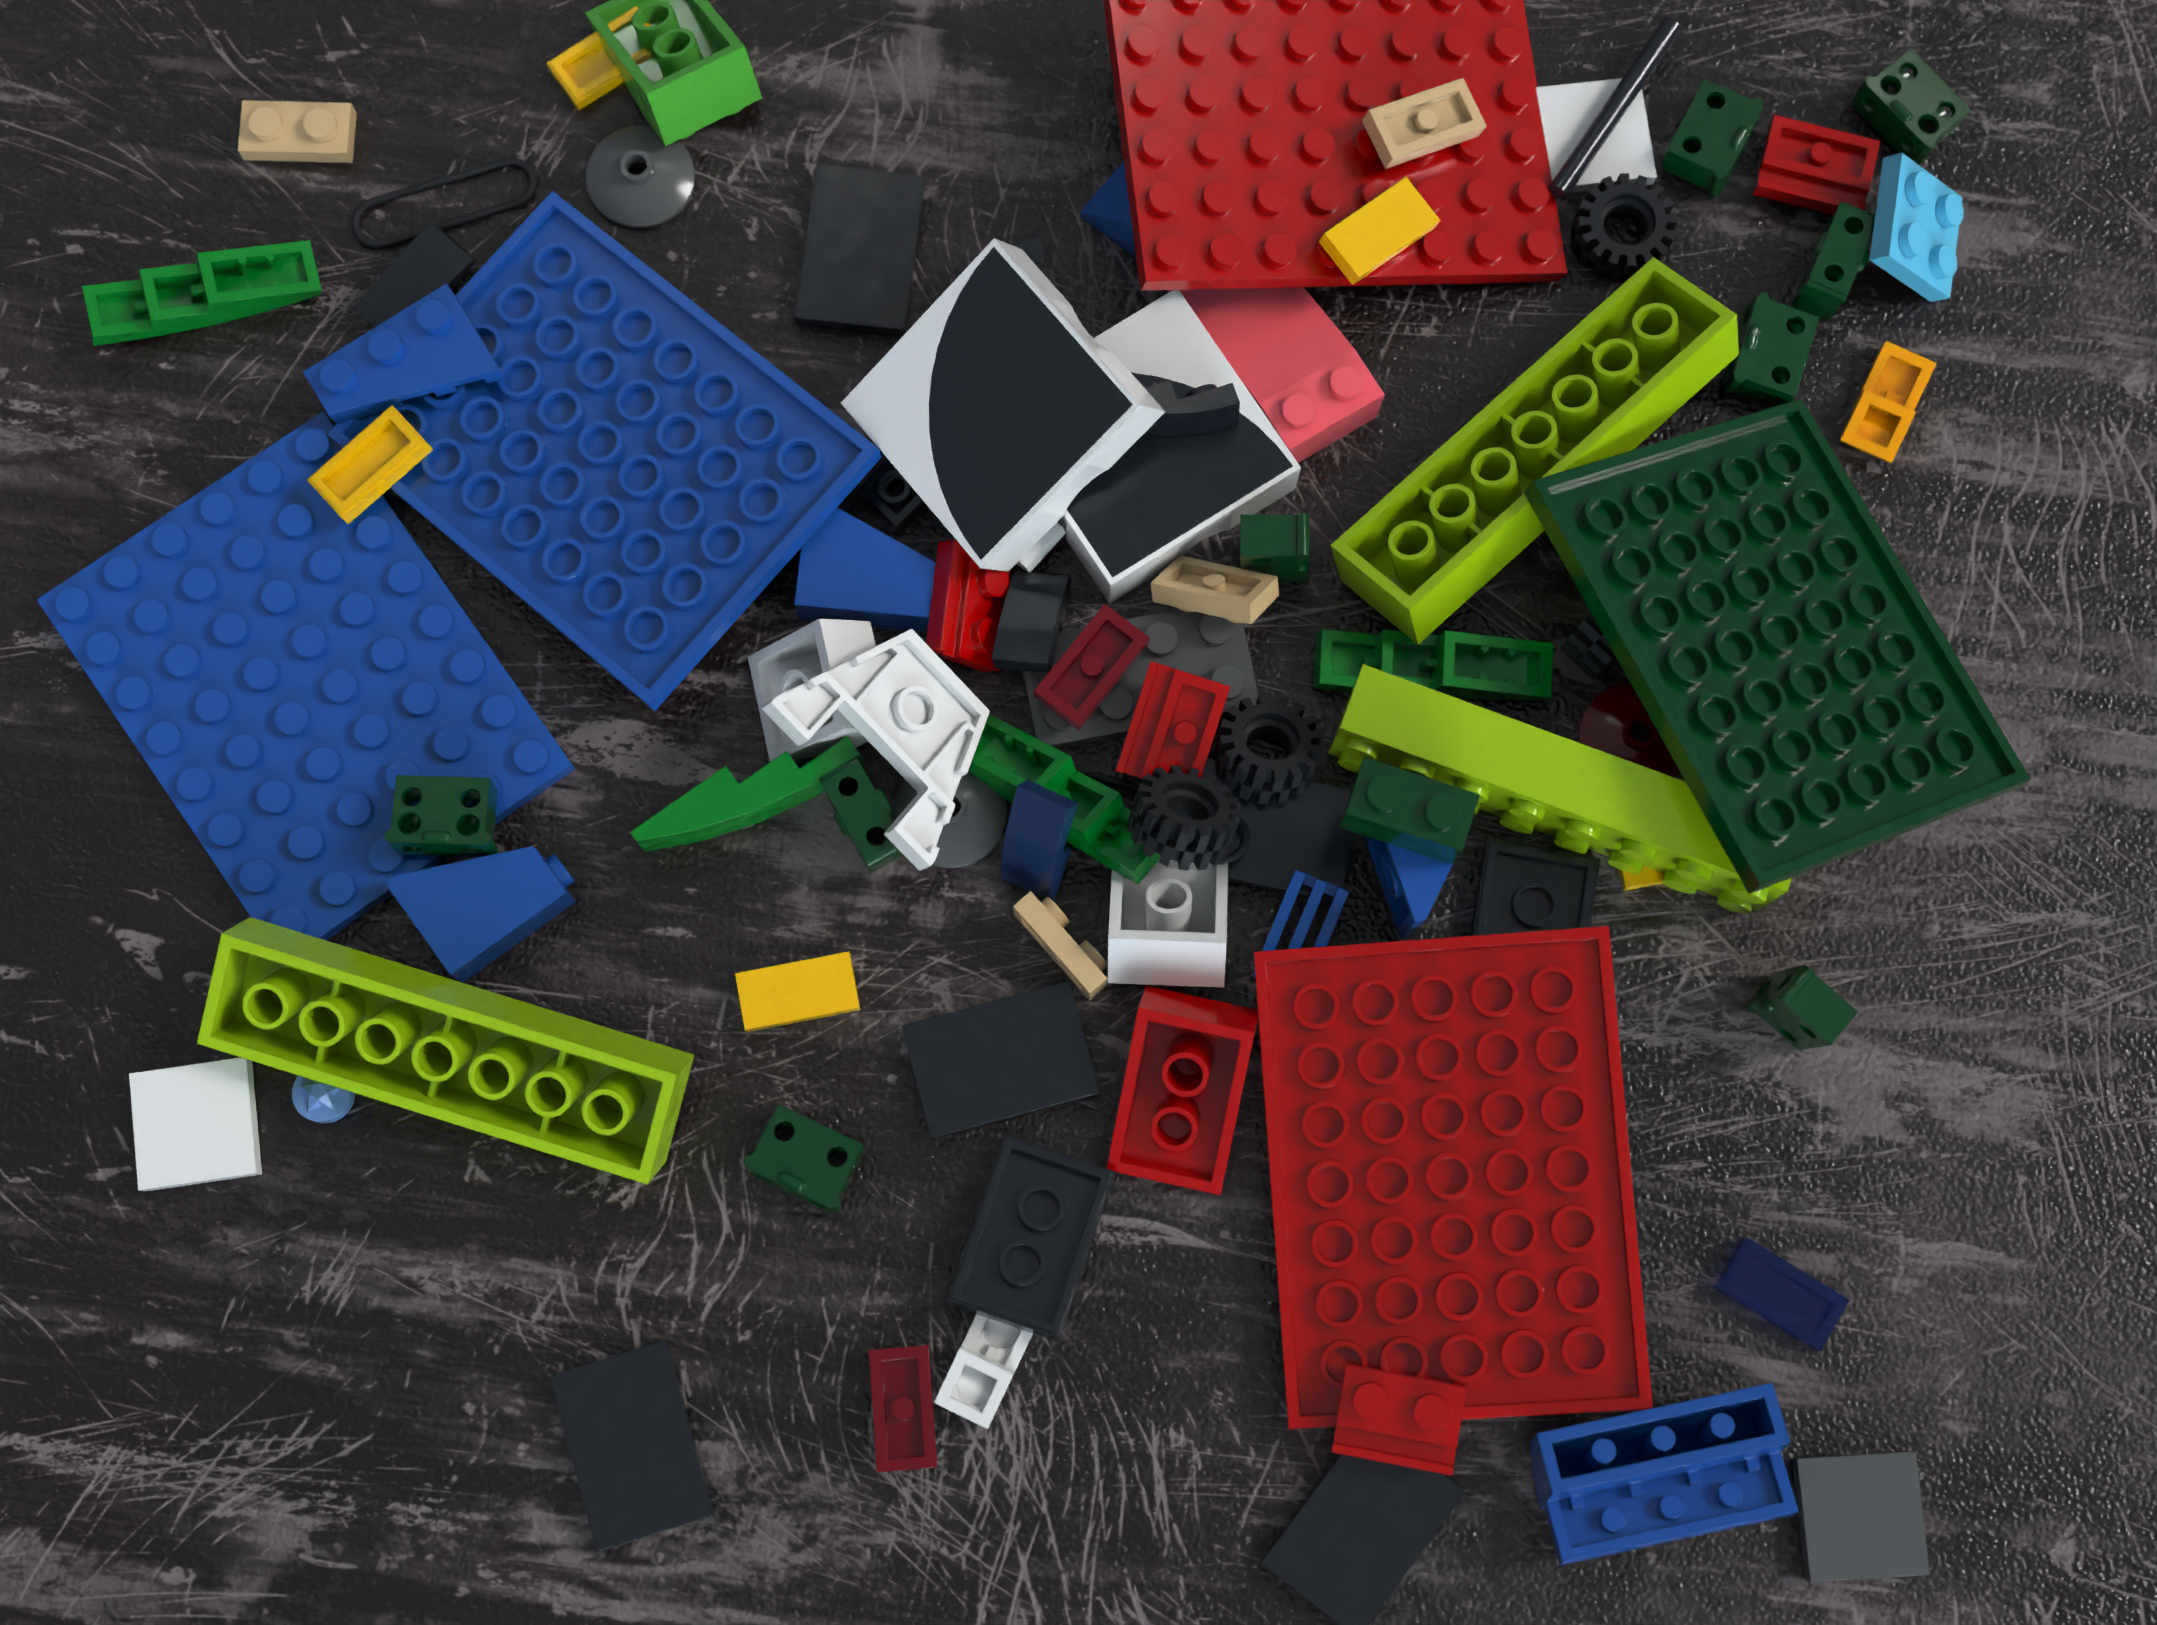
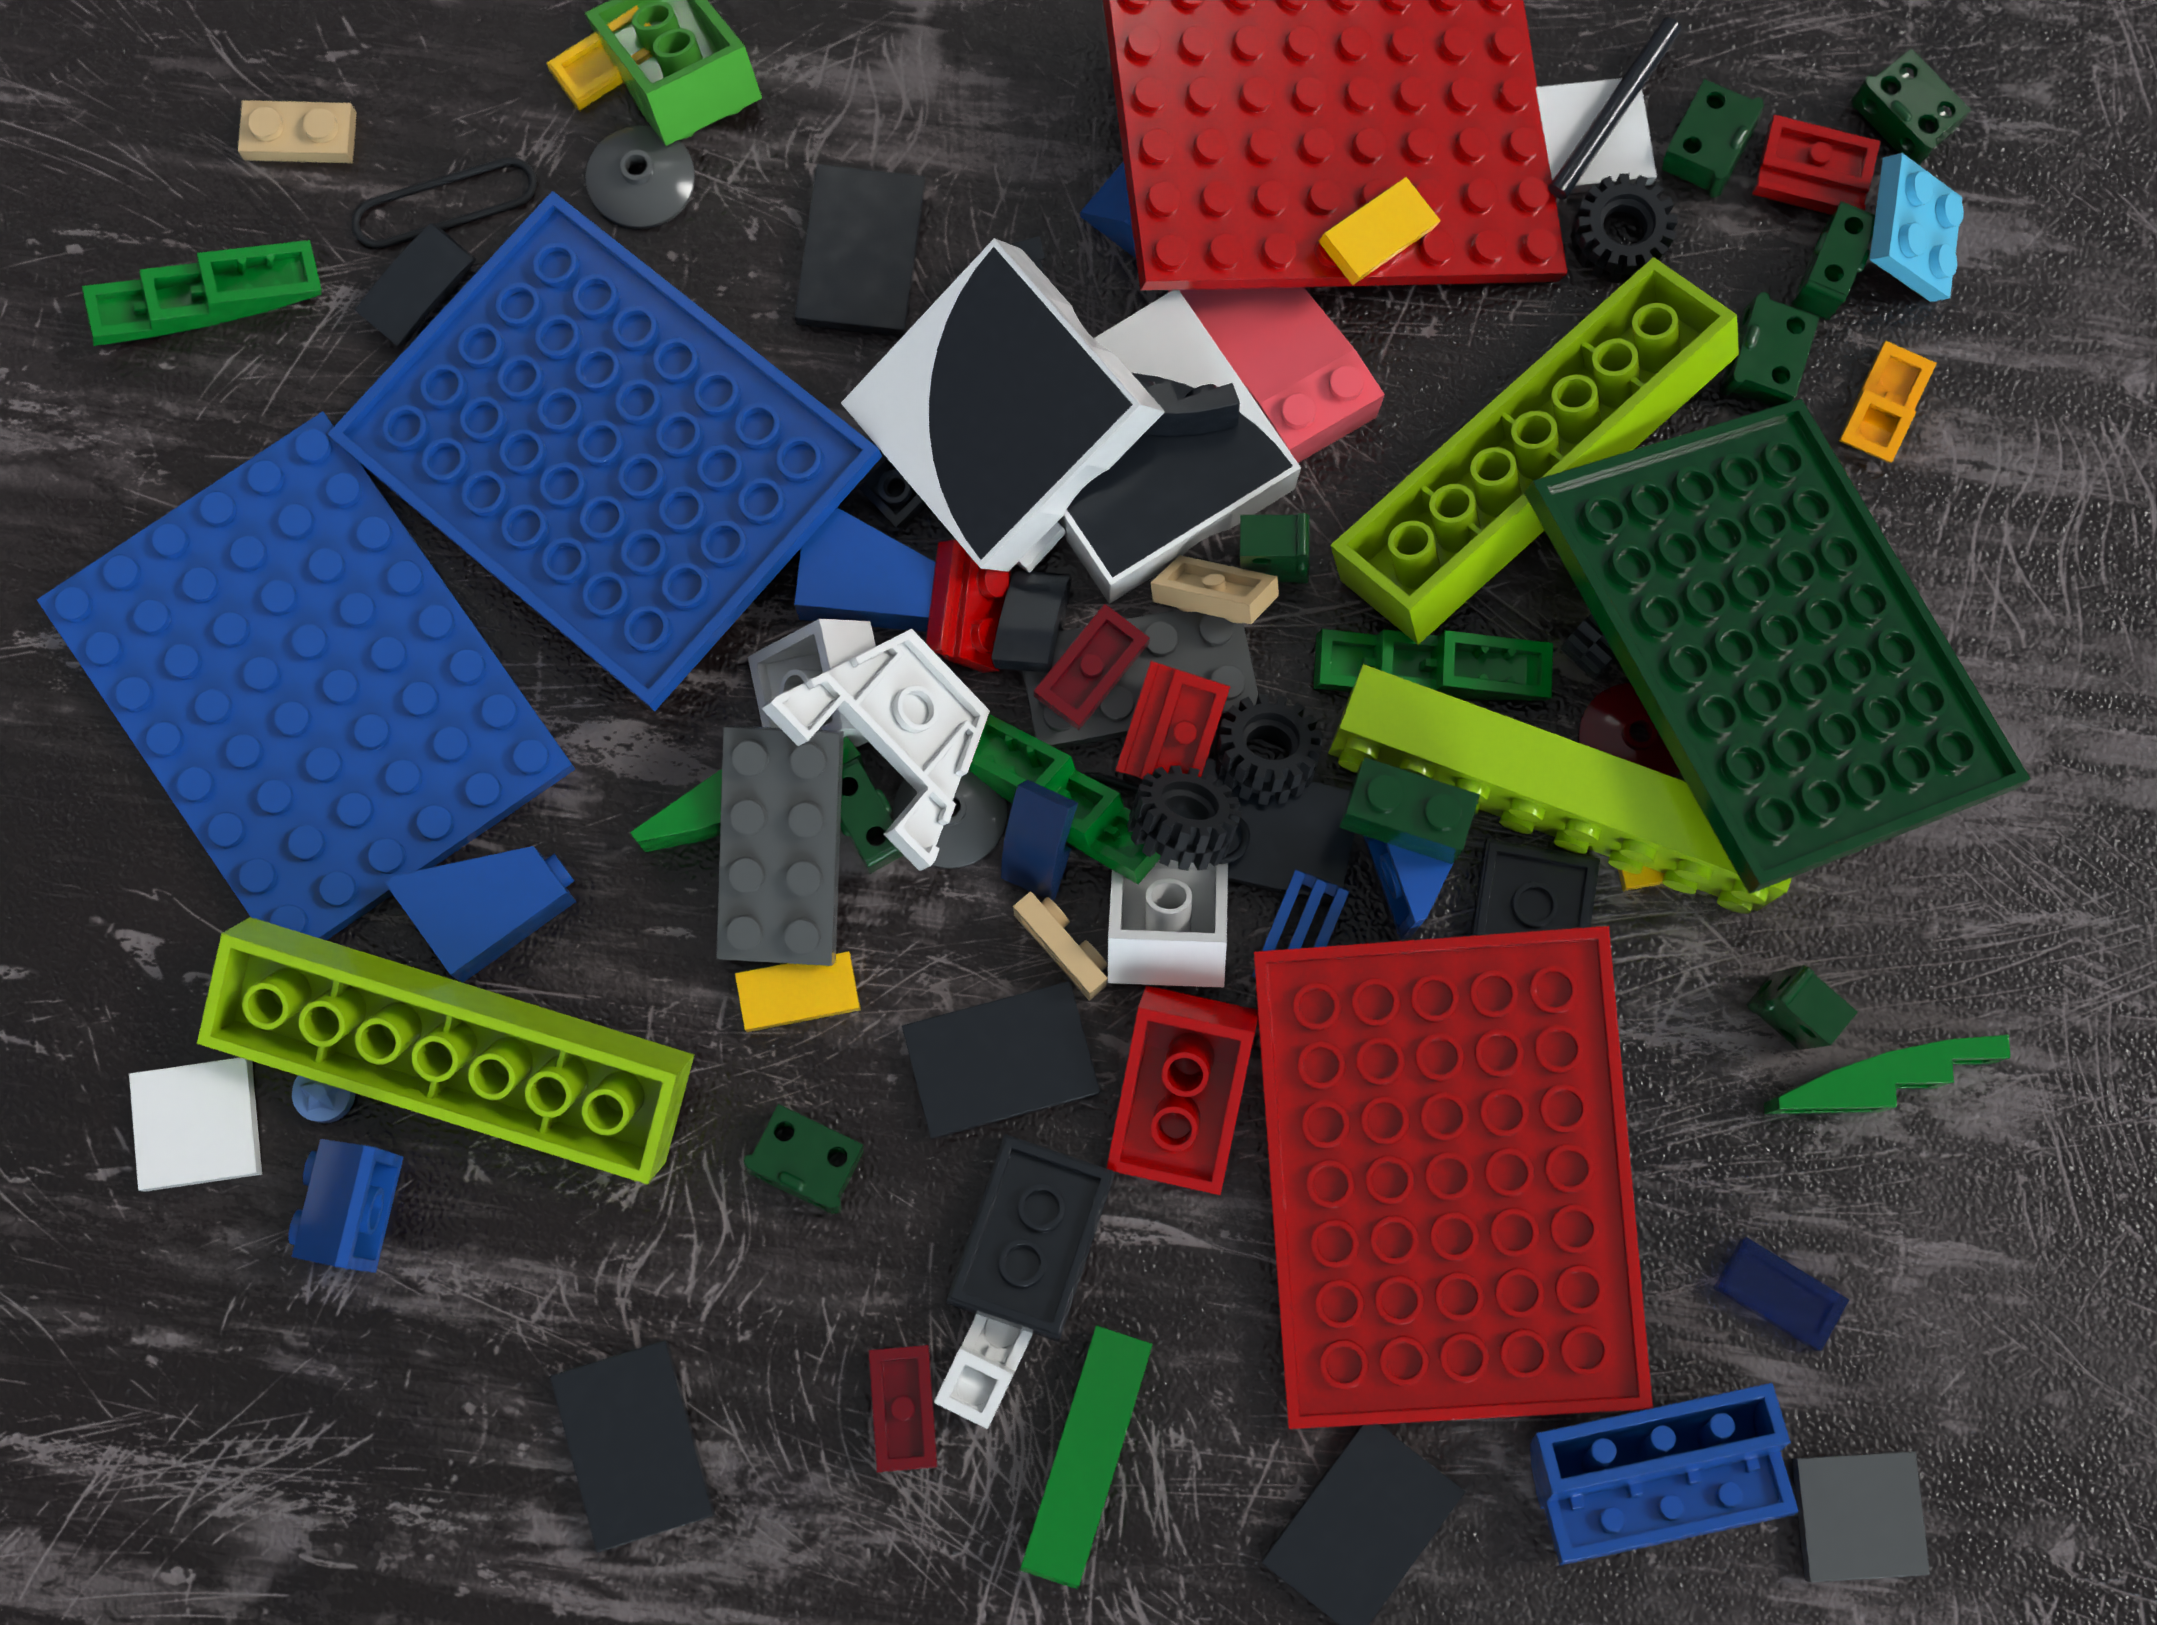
blue wing [303,283,506,424] -> none
yellow tile [307,405,433,524] -> none
dark green piece [384,775,498,857] -> none
red plate [1332,1363,1467,1476] -> none
tan plate [1362,78,1487,169] -> none
none -> blue slope [288,1139,404,1273]
none -> dark grey plate [717,725,844,966]
none -> green slope [1020,1326,1153,1590]
none -> green slope [1764,1035,2011,1114]

